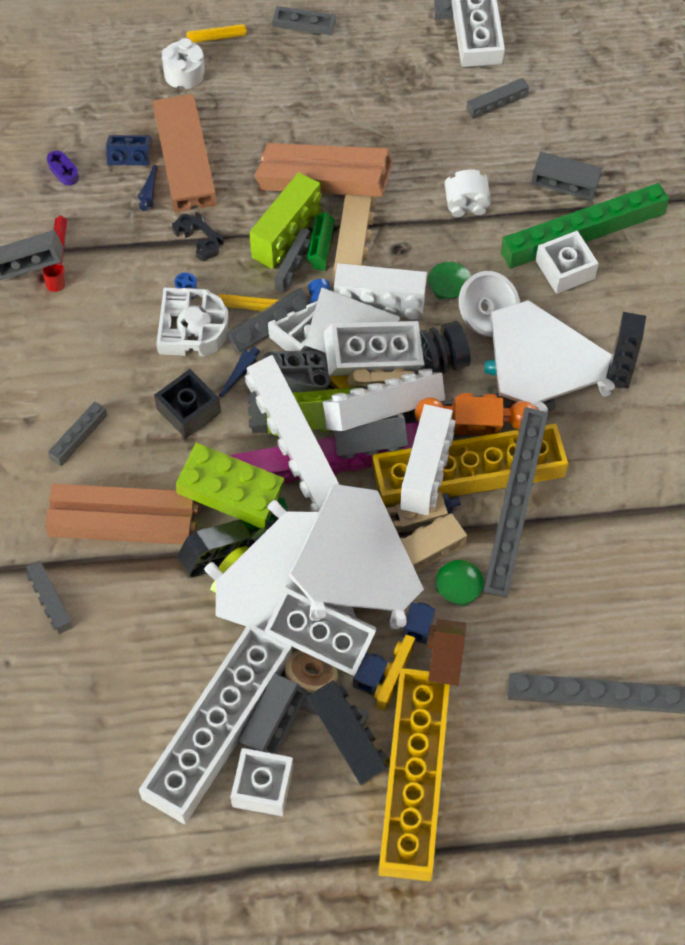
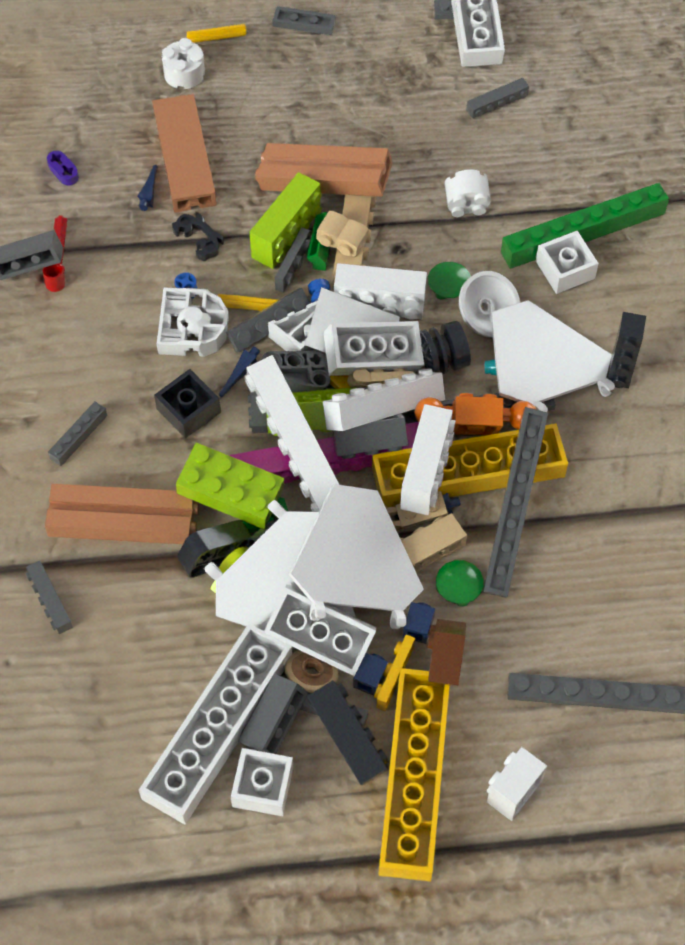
dark blue bracket [106,135,152,166] -> none
dark grey brick [531,152,602,201] -> none
none -> tan brick [316,211,369,257]
none -> white brick [486,747,547,821]

